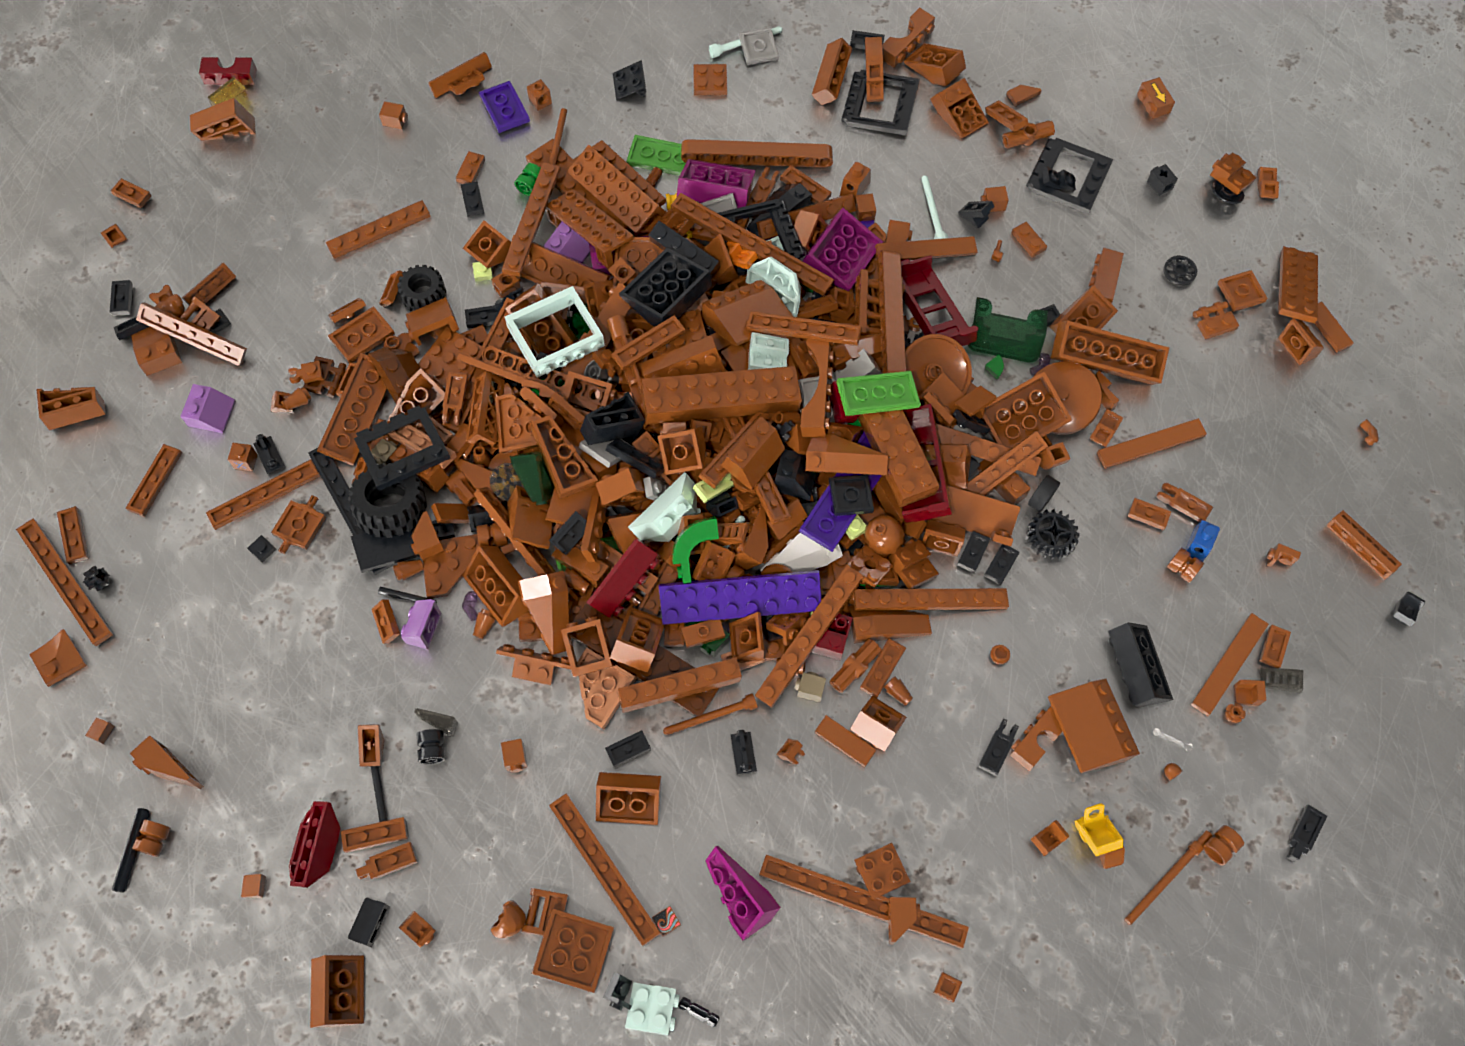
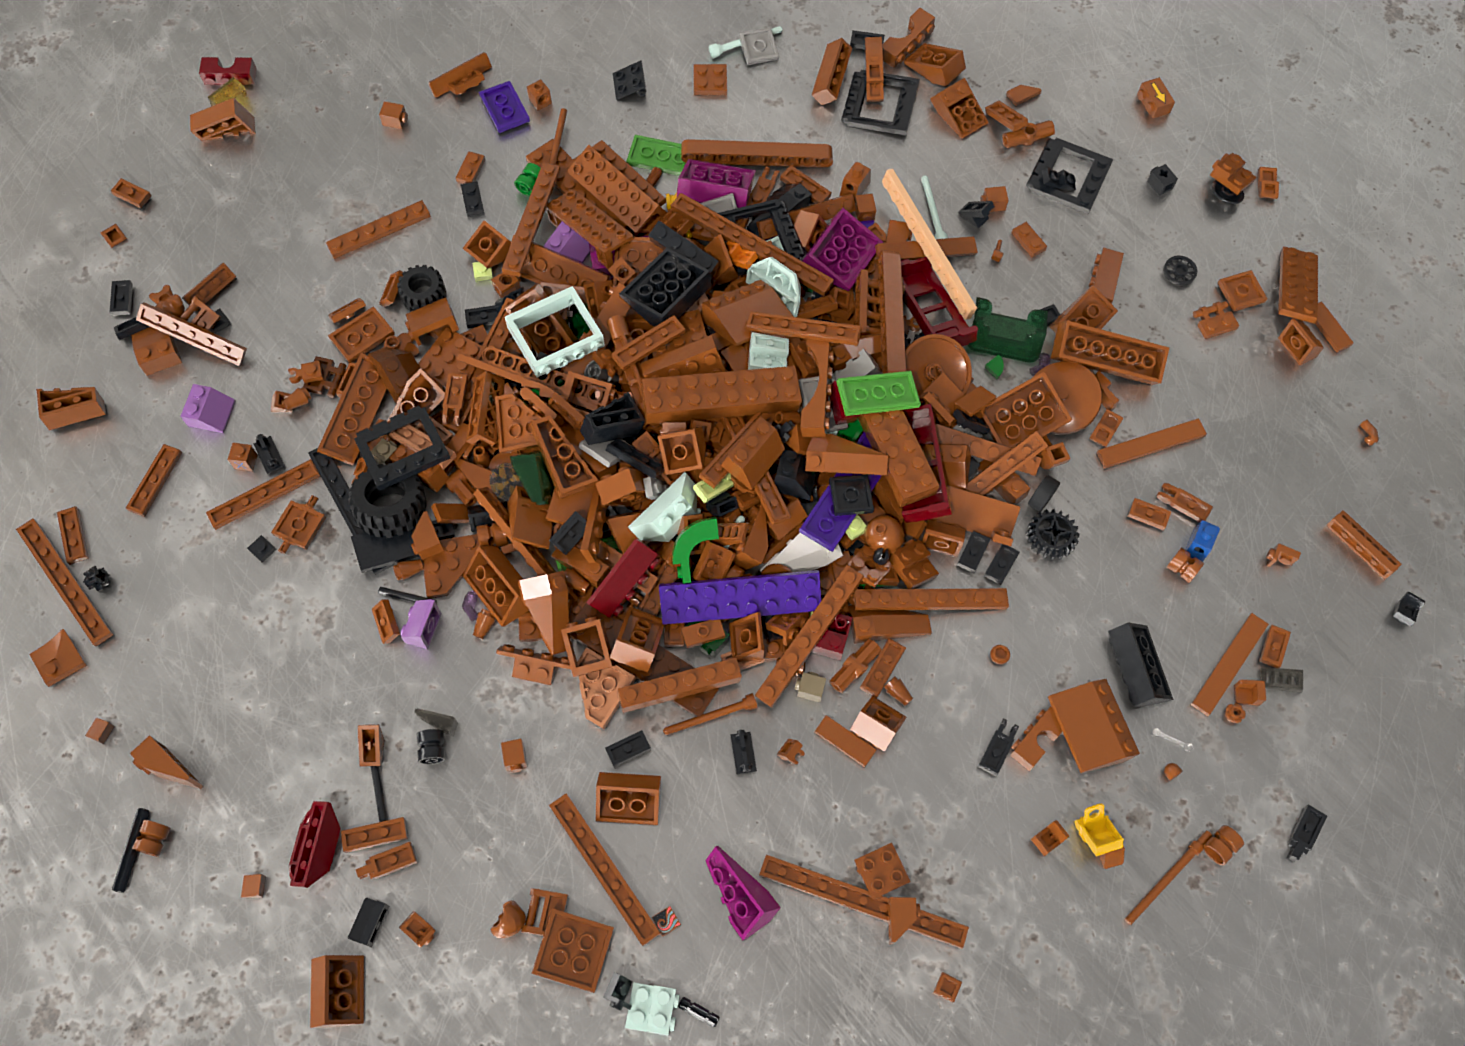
dark orange slope [826,422,863,443] -> none
none -> black hinge [873,548,890,565]
none -> light nougat plate [882,169,977,320]

